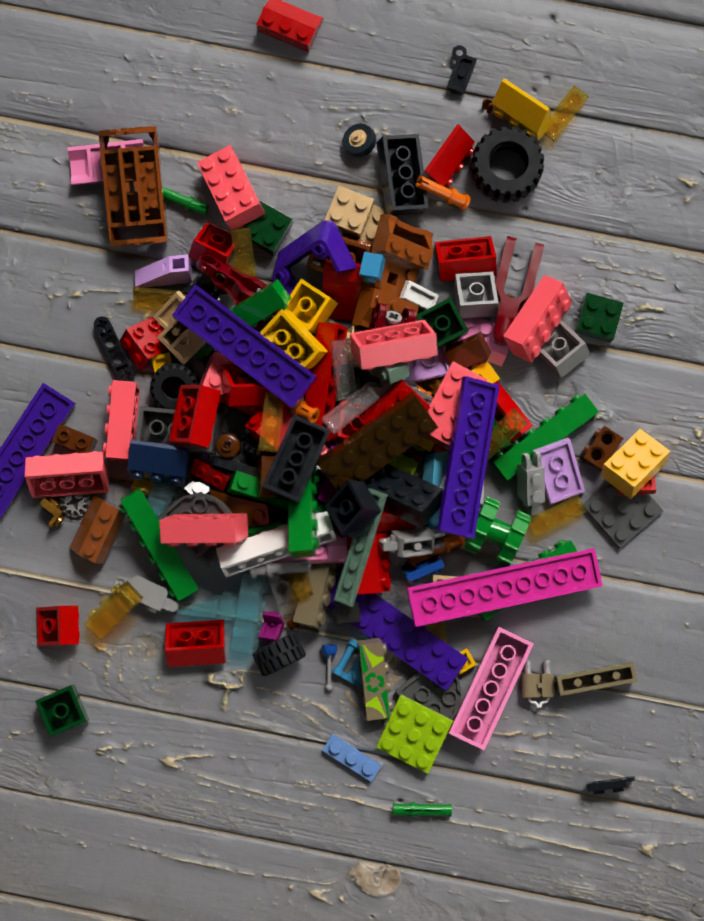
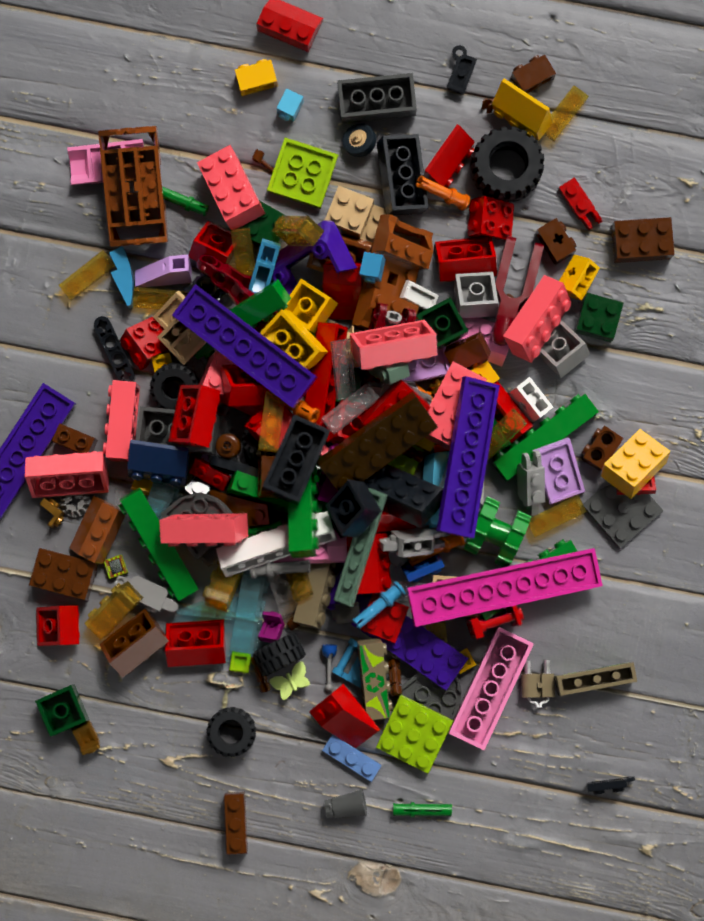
none -> reddish brown brick [29,548,99,601]
none -> clear yellow plate [59,250,115,301]
none -> pearl gold bracket [72,720,100,755]
none -> reddish brown brick [99,609,169,678]
none -> tile [104,554,128,579]
none -> dark azure slope [109,246,134,309]
none -> clear yellow brick [203,558,245,612]
none -> black tyre [206,707,256,757]
none -> reddish brown brick [224,792,248,854]
none -> lime tile [229,651,252,673]
none -> yellow brick [235,59,278,96]
none -> dark azure slope [248,238,281,293]
none -> reddish brown axle [251,656,271,693]
none -> reddish brown hand [252,149,274,173]
none -> lime plate [267,137,339,209]
none -> yellowish green piece [269,661,310,700]
none -> clear yellow brick [272,216,324,246]
none -> medium azure brick [276,88,304,121]
none -> red slope [309,684,380,748]
none -> dark grey plant [324,789,367,819]
none -> dark grey brick [337,73,417,124]
none -> dark azure pin [352,581,406,629]
none -> red plate [359,593,409,644]
none -> reddish brown axle [388,659,402,696]
none -> red fence [466,605,524,639]
none -> red bracket [467,196,514,240]
none -> white brick [508,377,553,423]
none -> reddish brown brick [511,54,556,94]
none -> reddish brown brick [535,218,577,265]
none -> red hinge [558,177,602,230]
none -> yellow brick [559,254,600,301]
none -> reddish brown brick [611,217,675,263]

